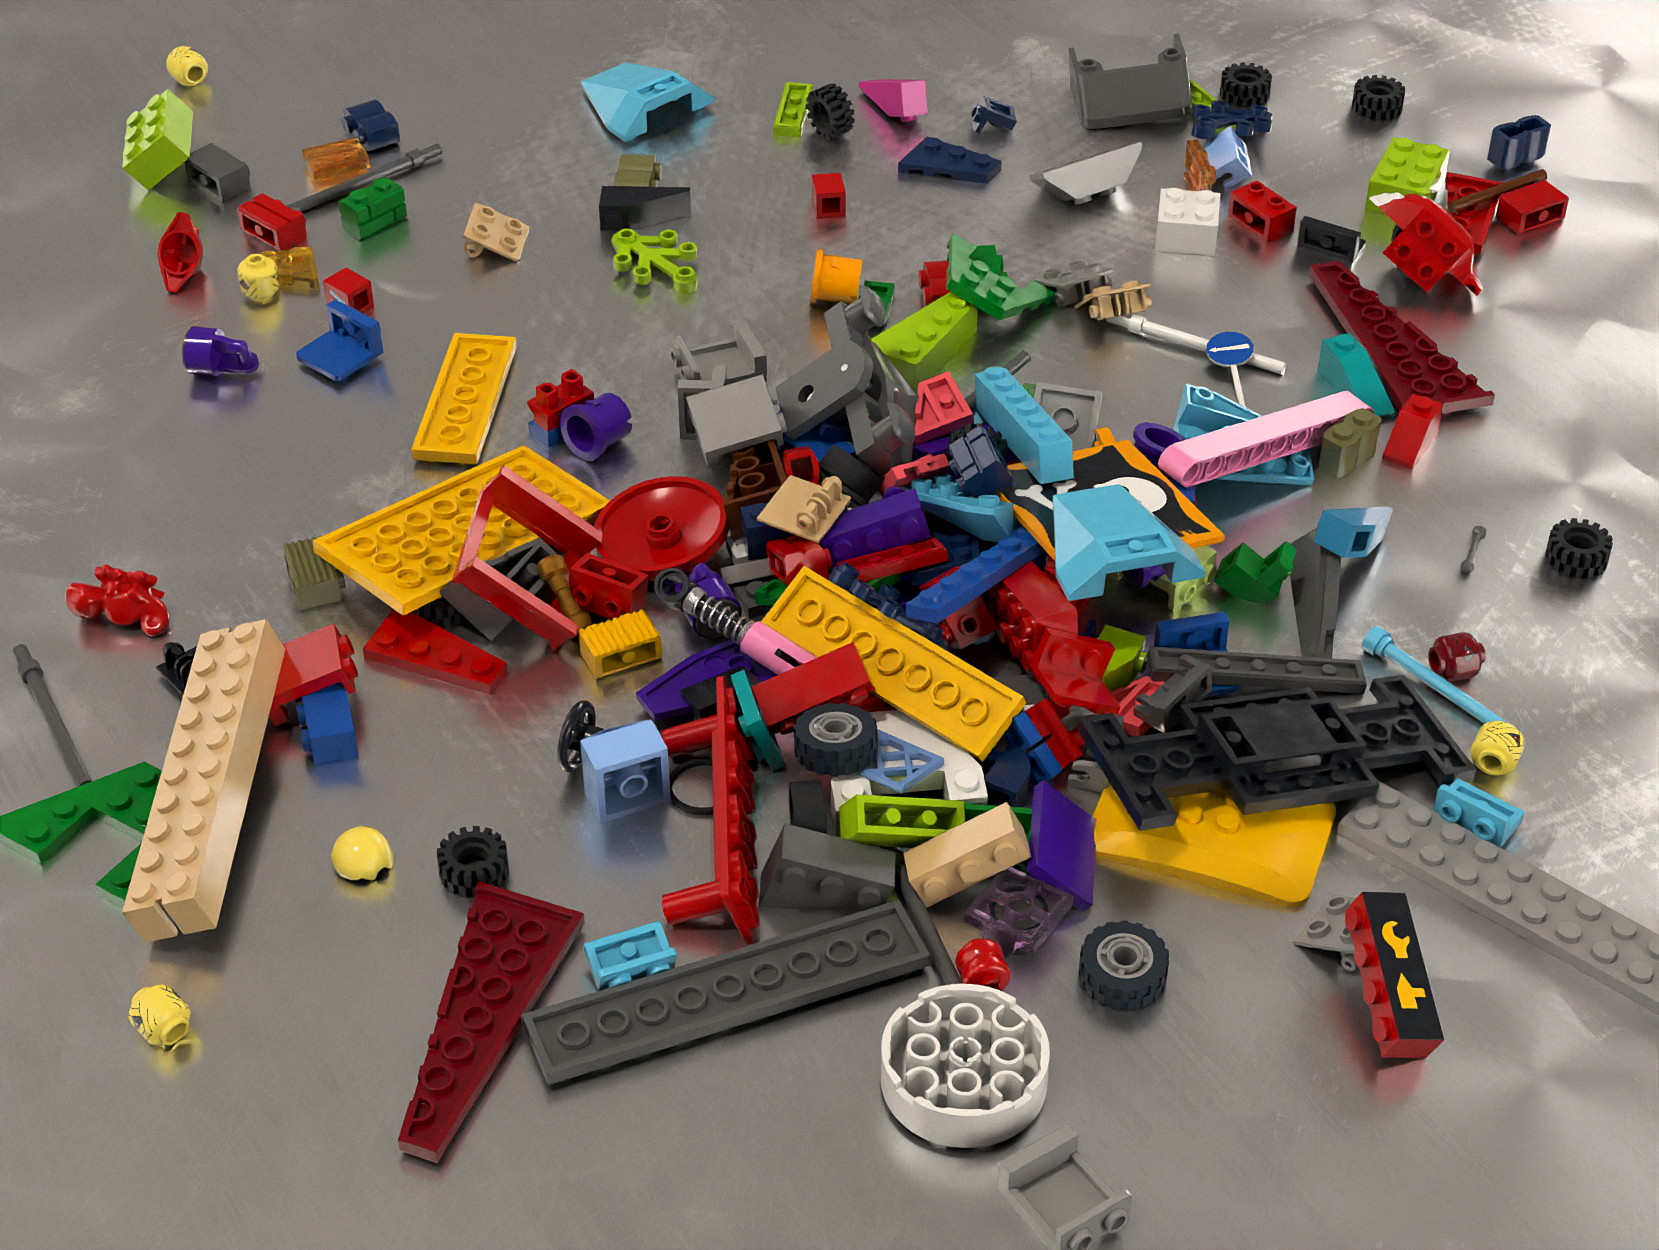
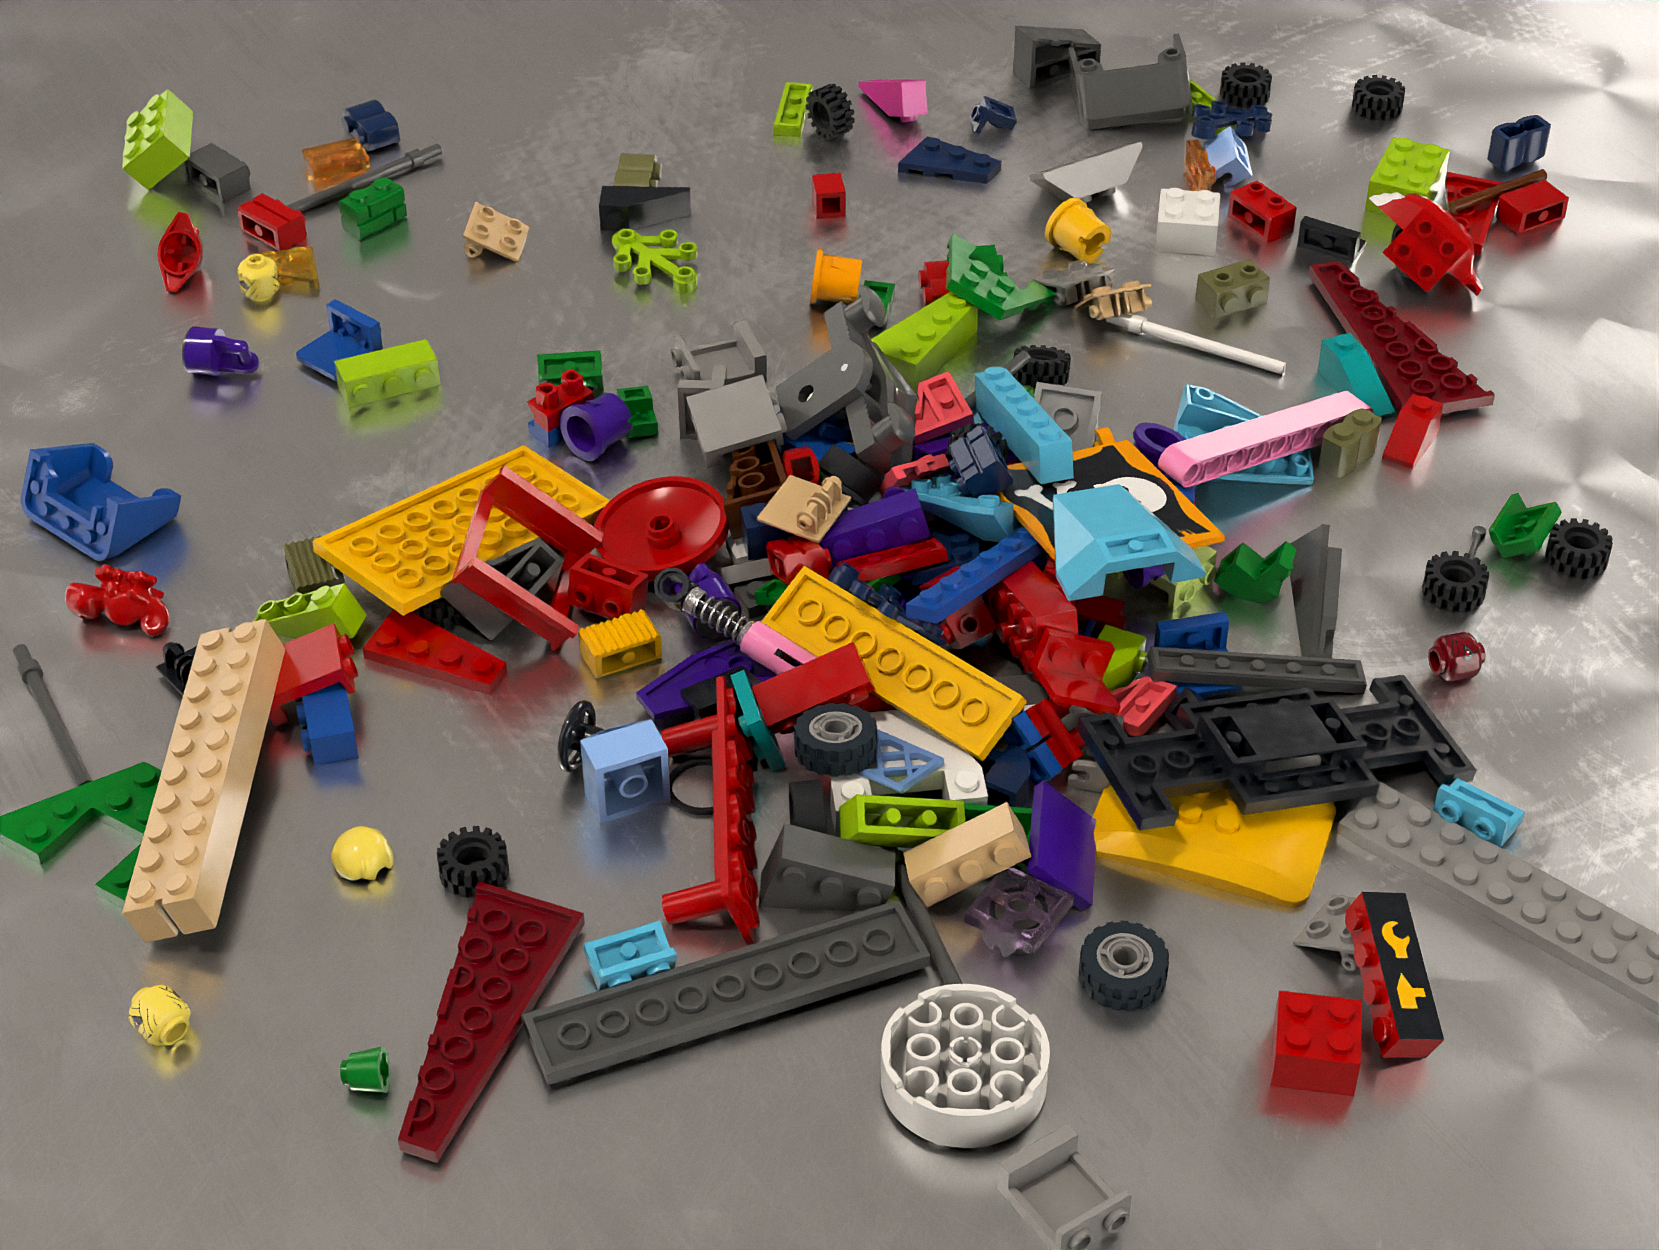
light yellow head [166,46,208,87] -> none
red brick [323,267,374,313] -> none
yellow plate [411,333,517,464] -> none
pearl gold piece [536,554,593,639] -> none
medium azure wedge [581,62,714,142] -> none
red piece [955,938,1011,991] -> none
dark grey hinge [1133,654,1212,733] -> none
blue piece [1206,332,1254,407] -> none
dark azure slope [1313,507,1393,558] -> none
medium azure piece [1361,626,1508,724] -> none
light yellow head [1471,720,1524,776] -> none
none -> blue windscreen [21,443,181,561]
none -> lime slope [253,583,367,639]
none -> lime brick [334,339,441,408]
none -> green hat [340,1046,391,1093]
none -> green bracket [537,350,604,392]
none -> green slope [617,385,659,438]
none -> dark grey wedge [1013,26,1101,89]
none -> black tyre [1013,345,1071,388]
none -> yellow piece [1044,197,1112,263]
none -> dark red brick [1076,596,1128,635]
none -> olive brick [1195,259,1270,319]
none -> red brick [1270,990,1362,1096]
none -> black tyre [1422,551,1489,613]
none -> green bracket [1489,493,1562,558]

